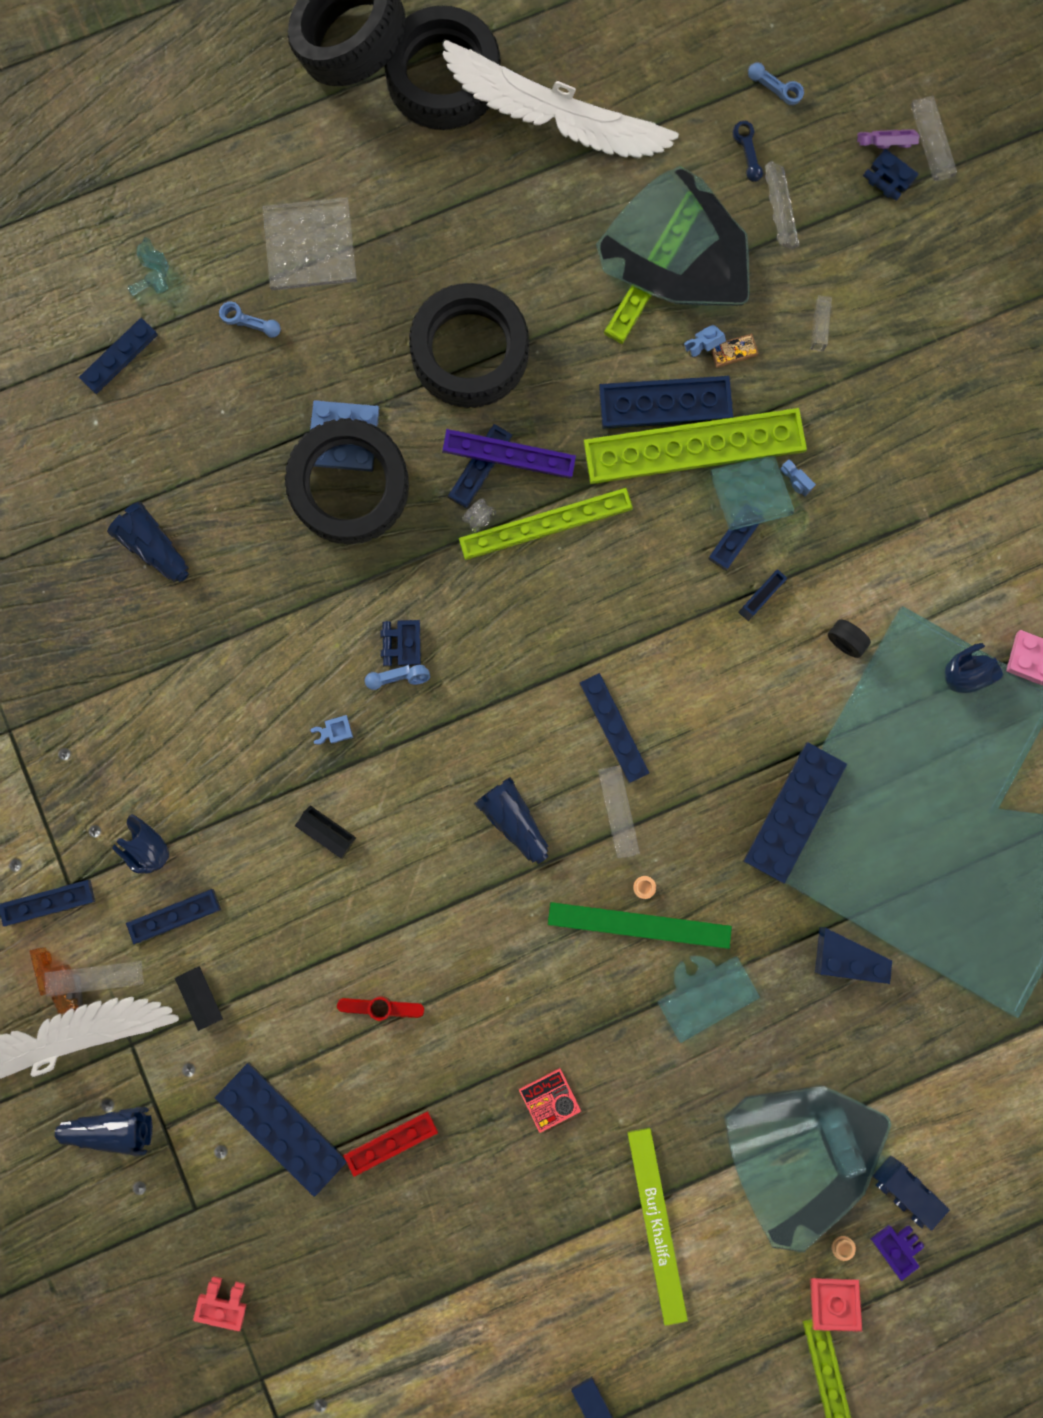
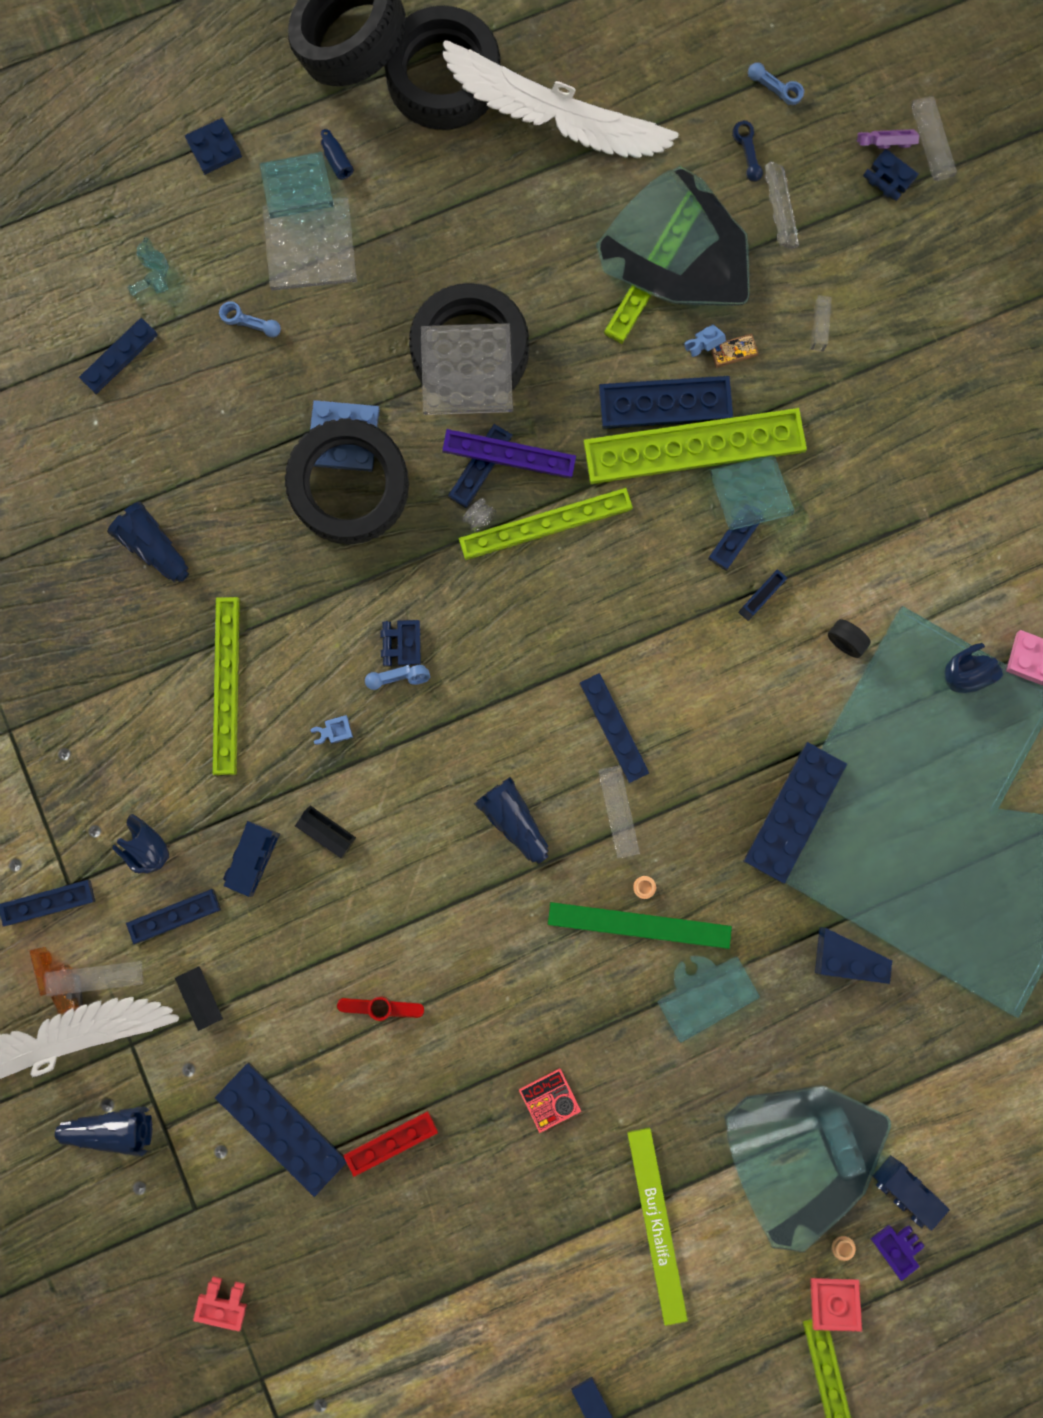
medium blue plate [780,459,816,497] -> none
none -> dark blue plate [184,117,242,175]
none -> lime tile [212,597,240,775]
none -> dark blue wedge [223,821,280,897]
none -> clear light blue plate [259,152,334,219]
none -> dark blue piece [321,129,354,180]
none -> clear plate [421,323,513,415]

